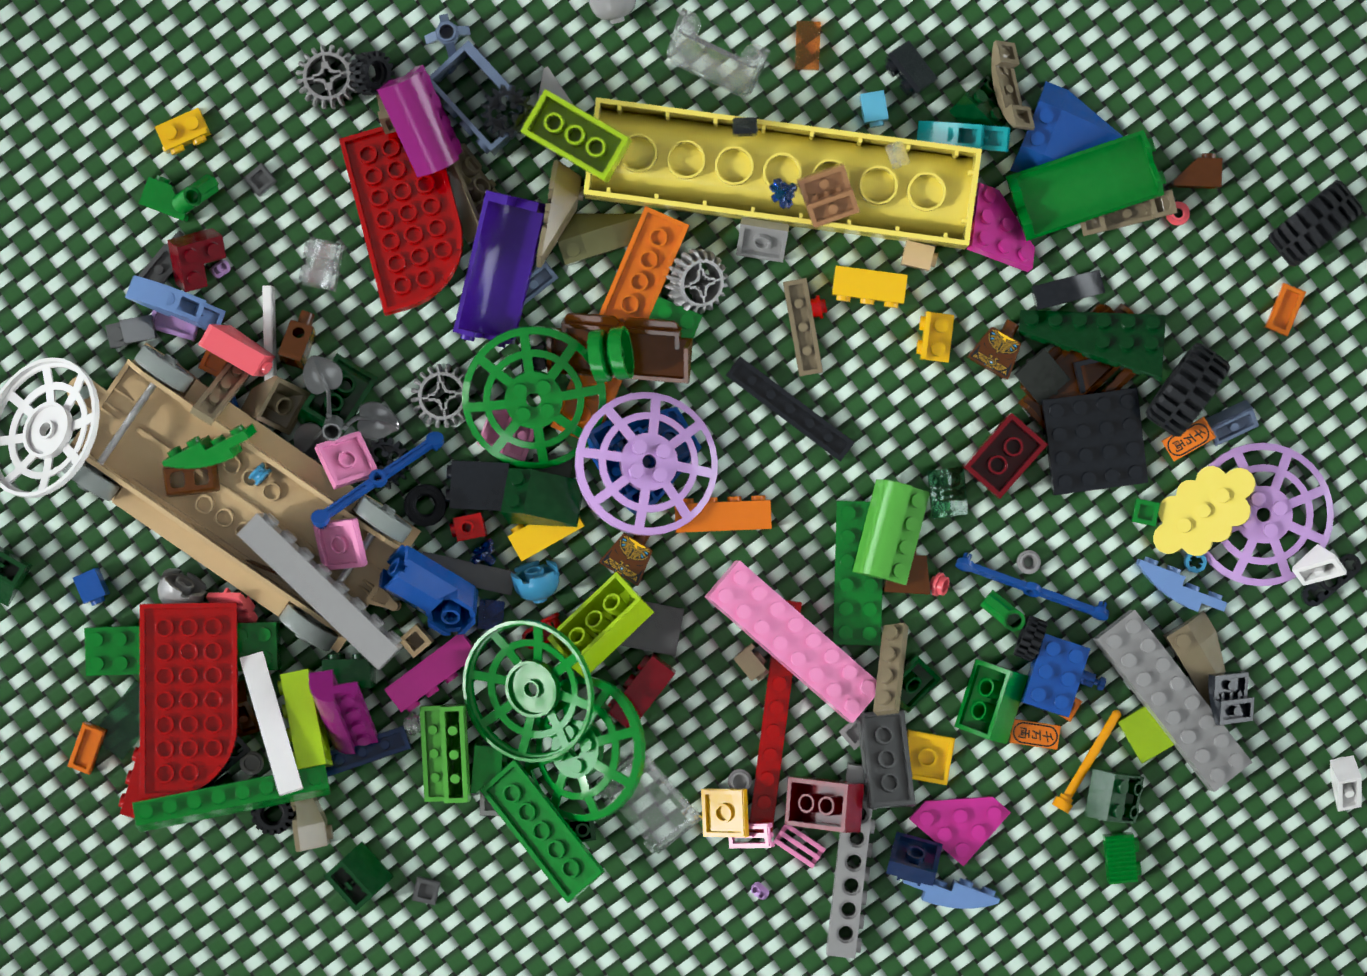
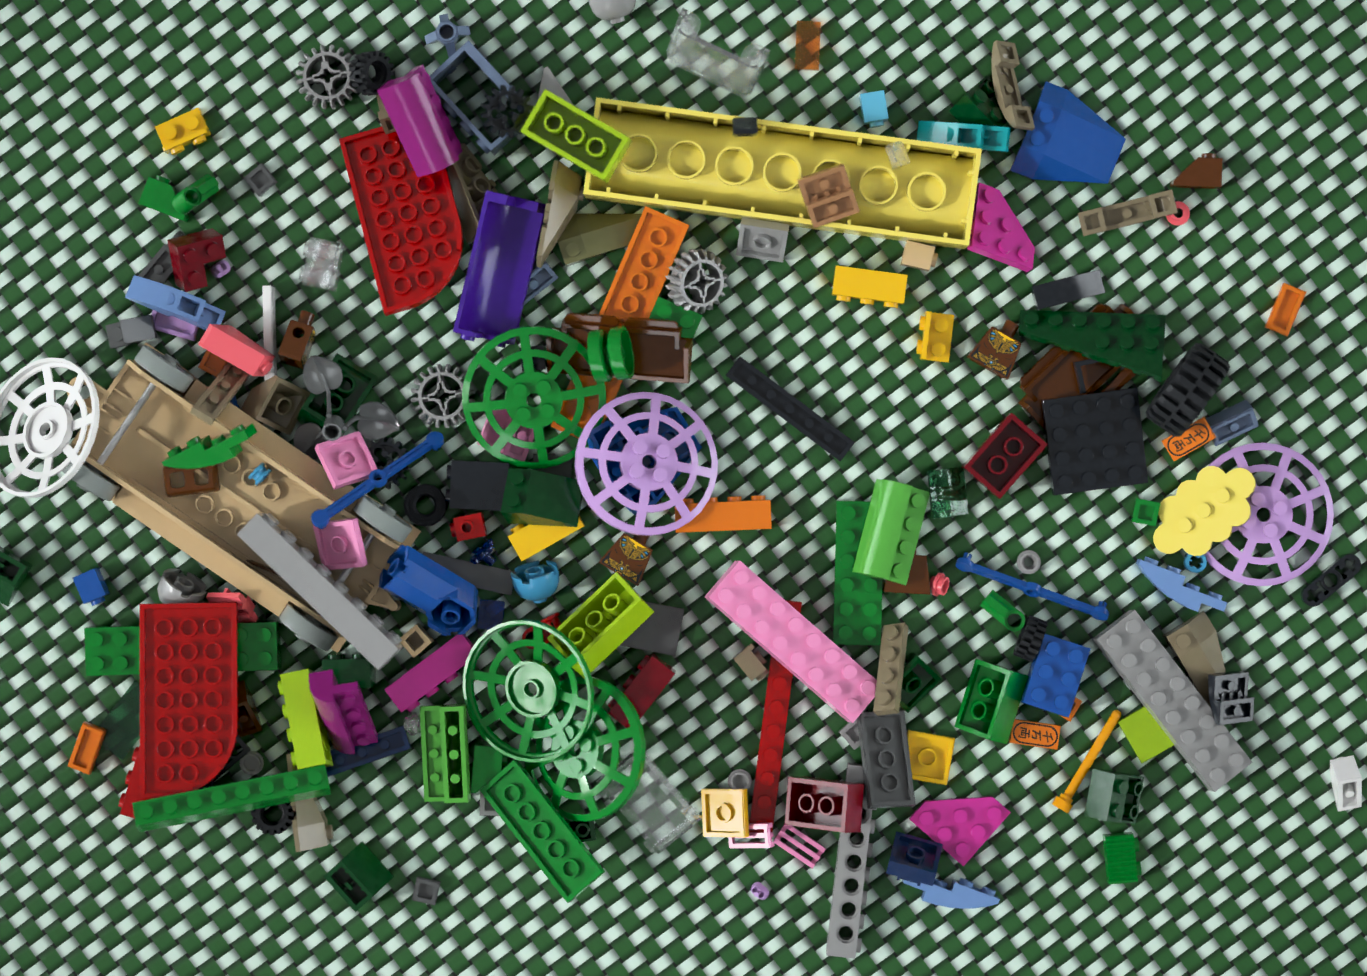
white tile [240,651,303,796] -> none
clear blue plant [769,178,797,209] -> none
dark tan plate [783,278,823,377] -> none
red plate [810,295,827,319] -> none
black slope [884,40,938,99] -> none
green cylinder [1006,130,1166,241] -> none
pearl dark grey piece [1014,348,1070,405] -> none
blue piece [1080,670,1106,691] -> none
black tyre [1268,180,1363,267] -> none
white slope [1292,544,1347,586] -> none

